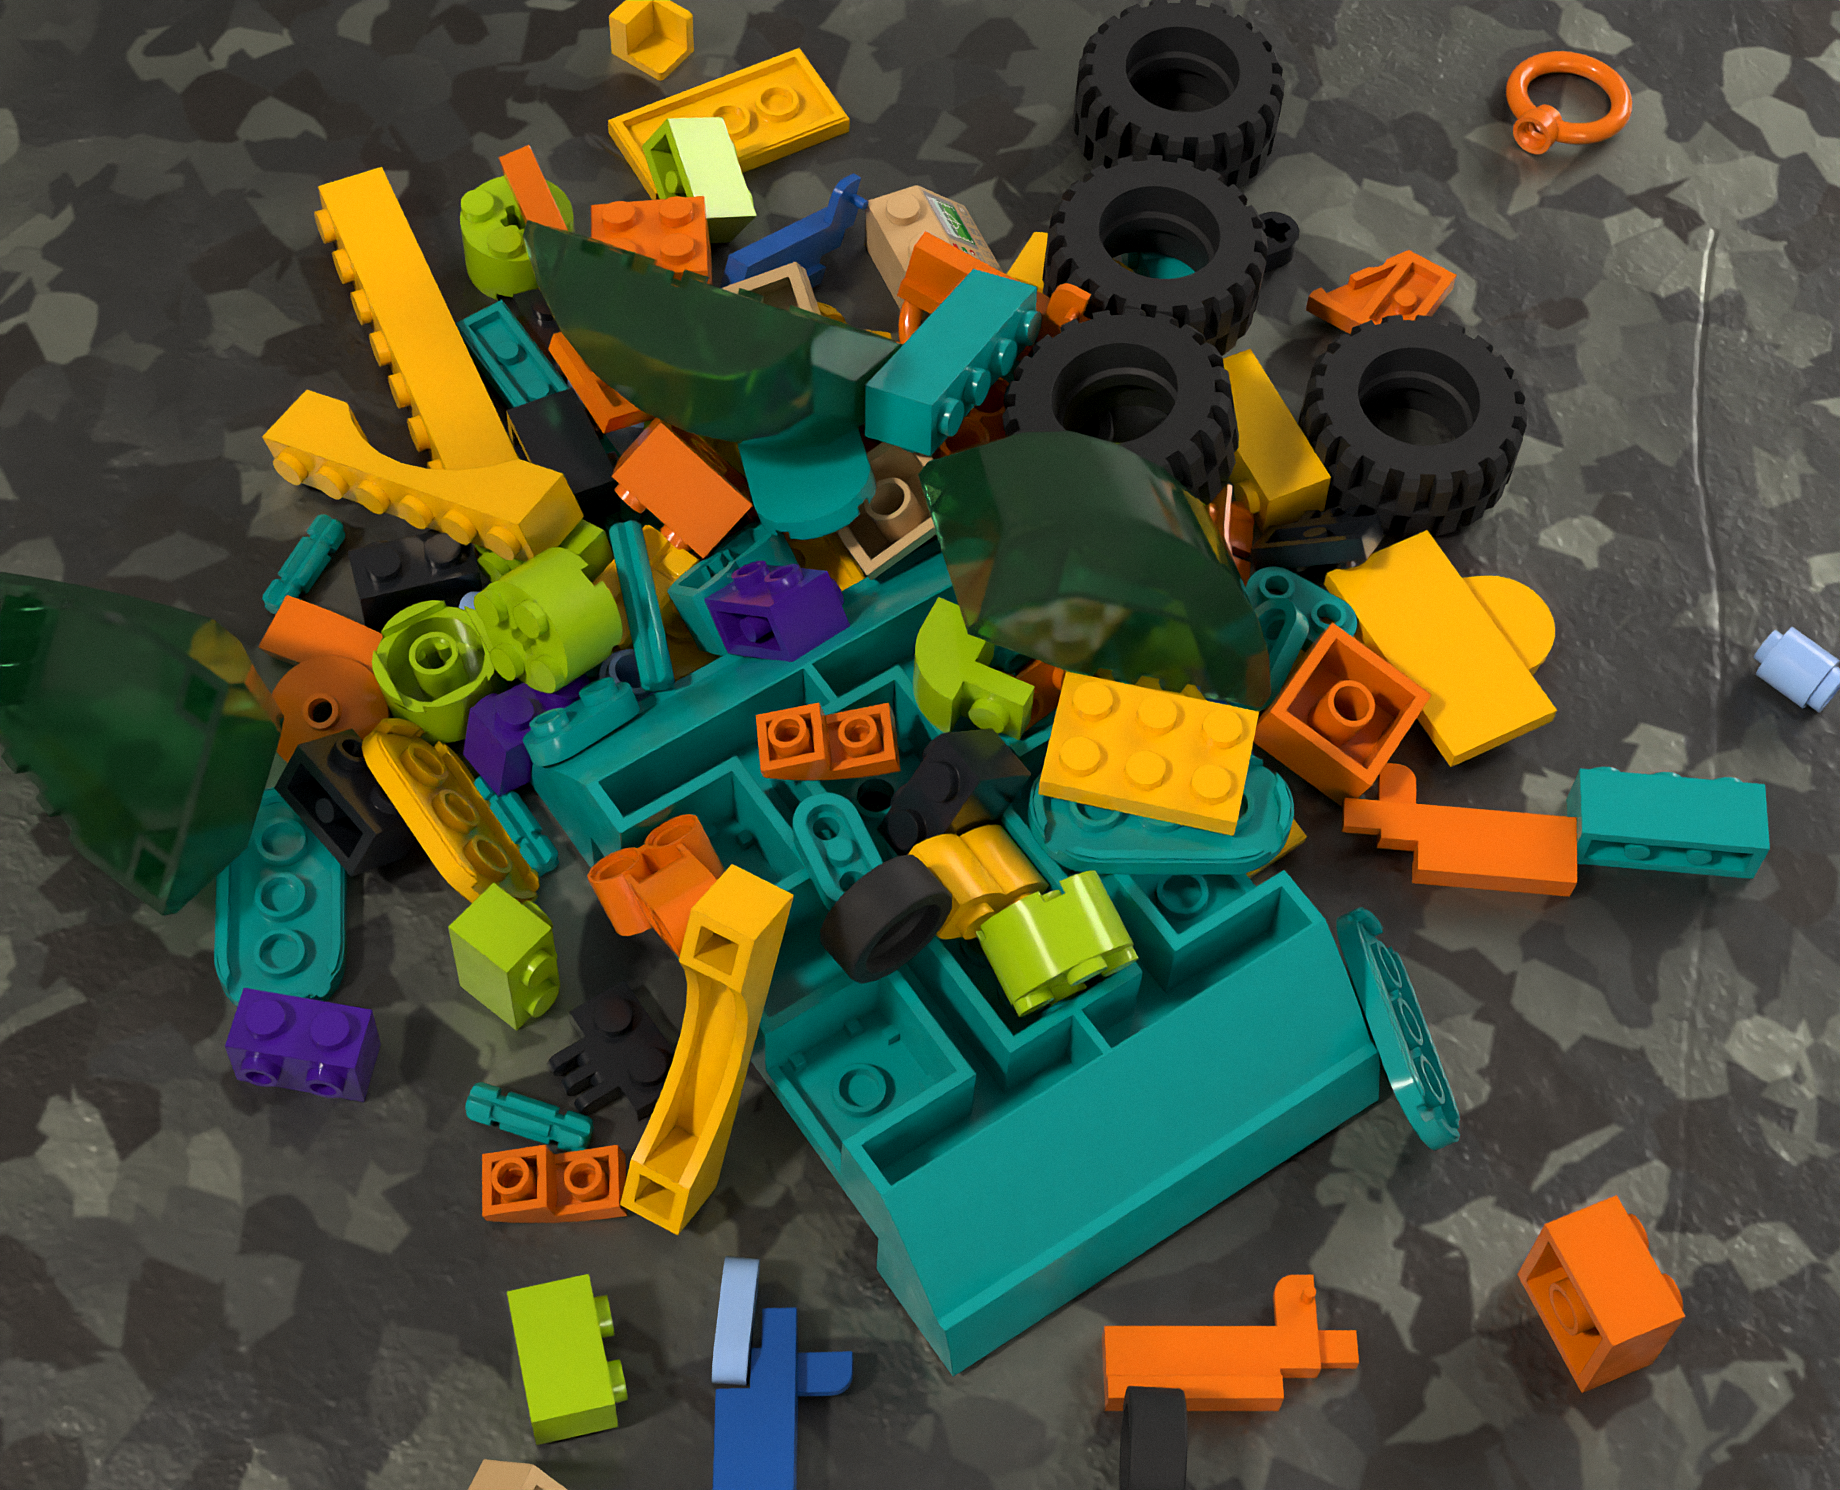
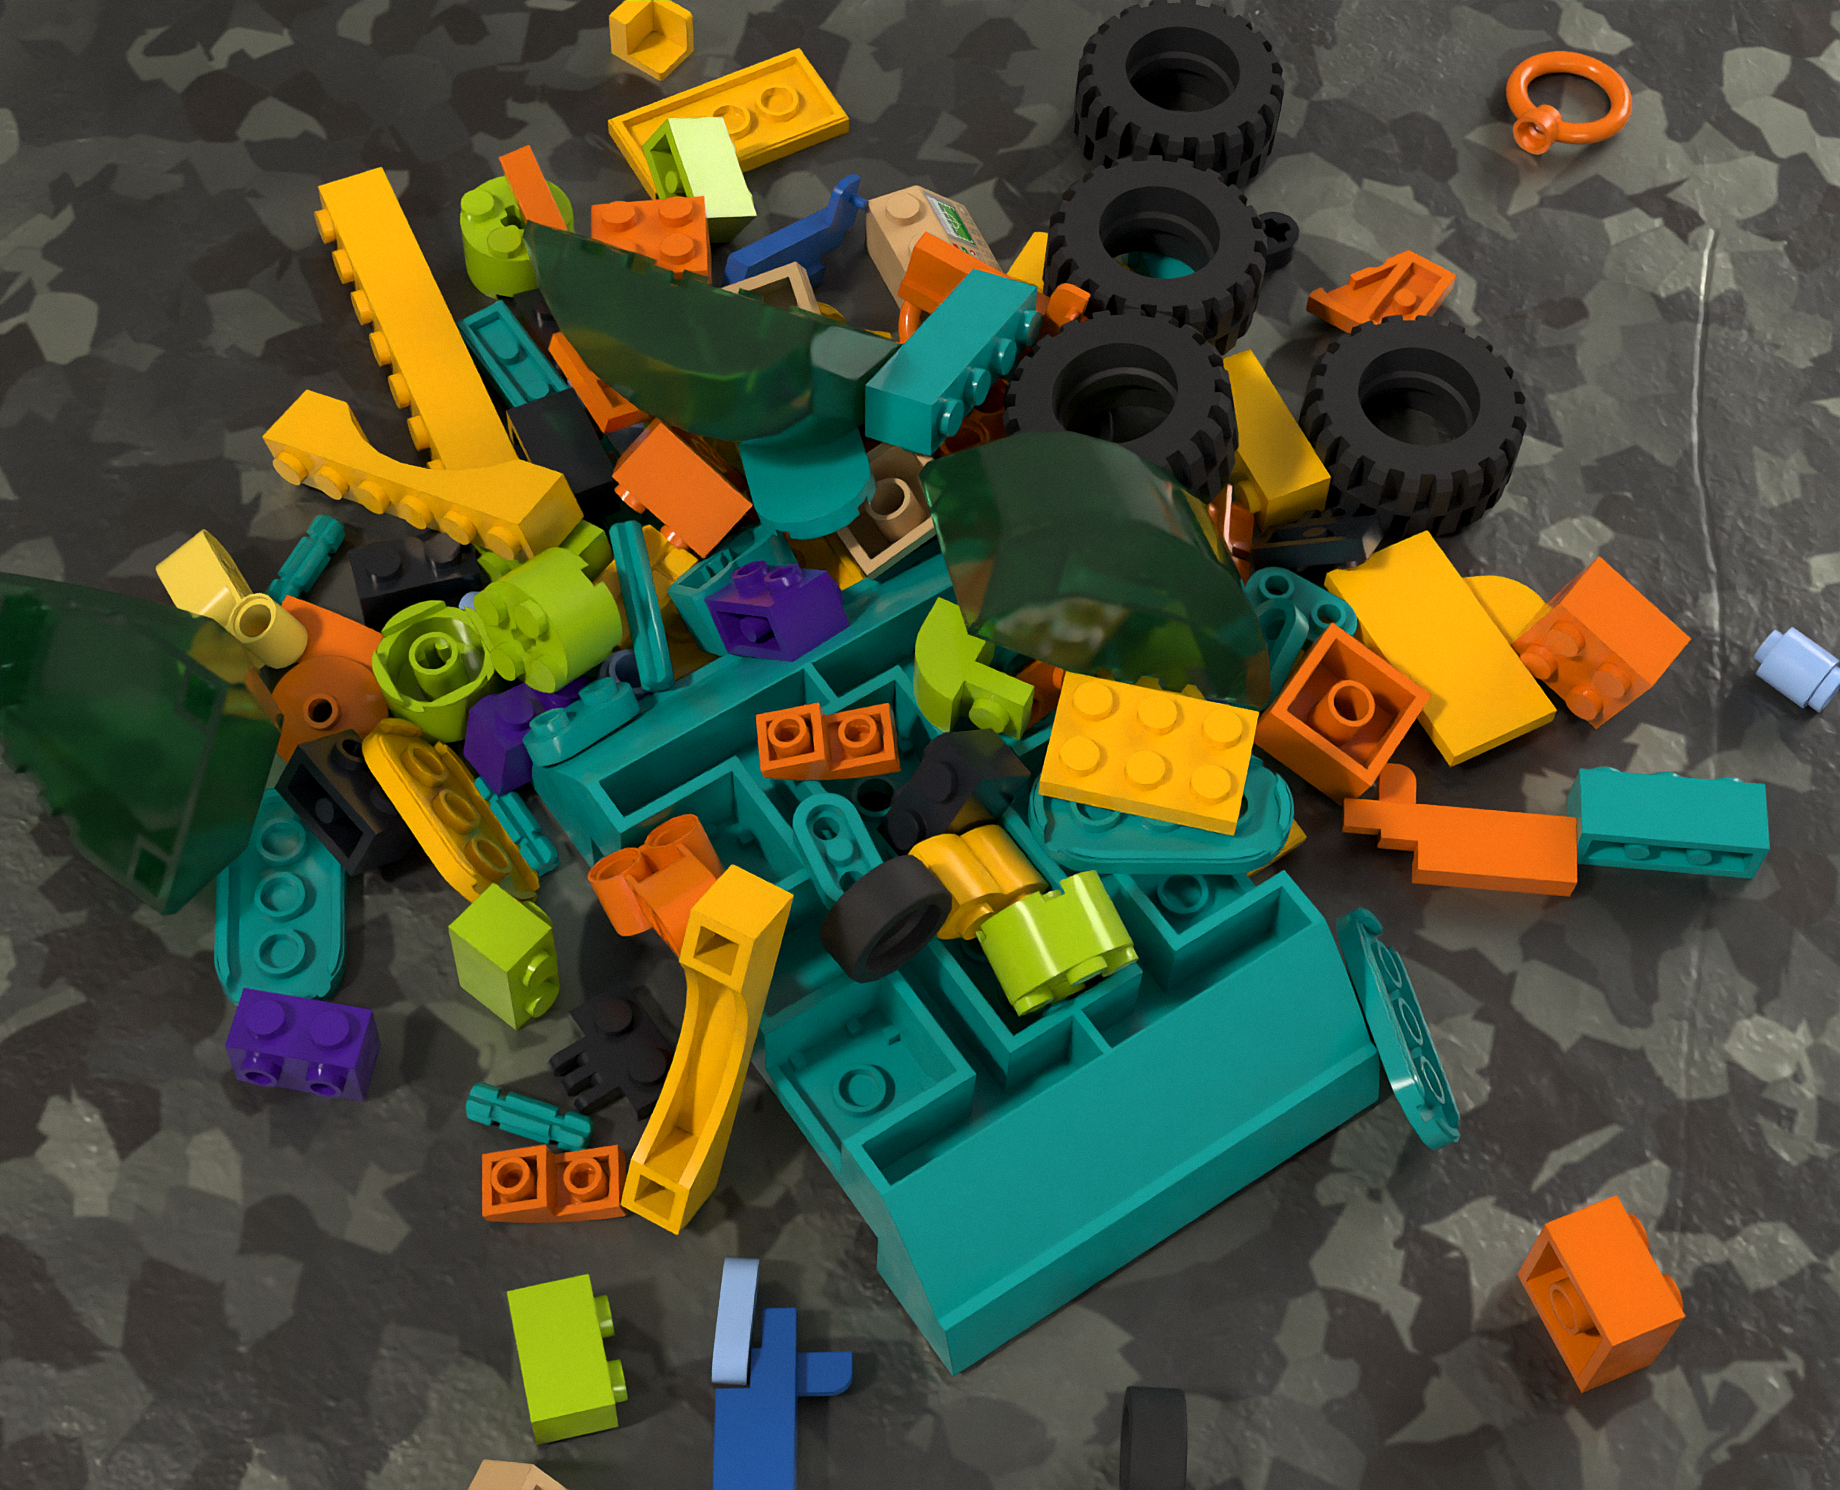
orange piece [1102,1275,1359,1411] -> none
none -> light yellow piece [156,529,308,706]
none -> orange brick [1510,556,1691,729]

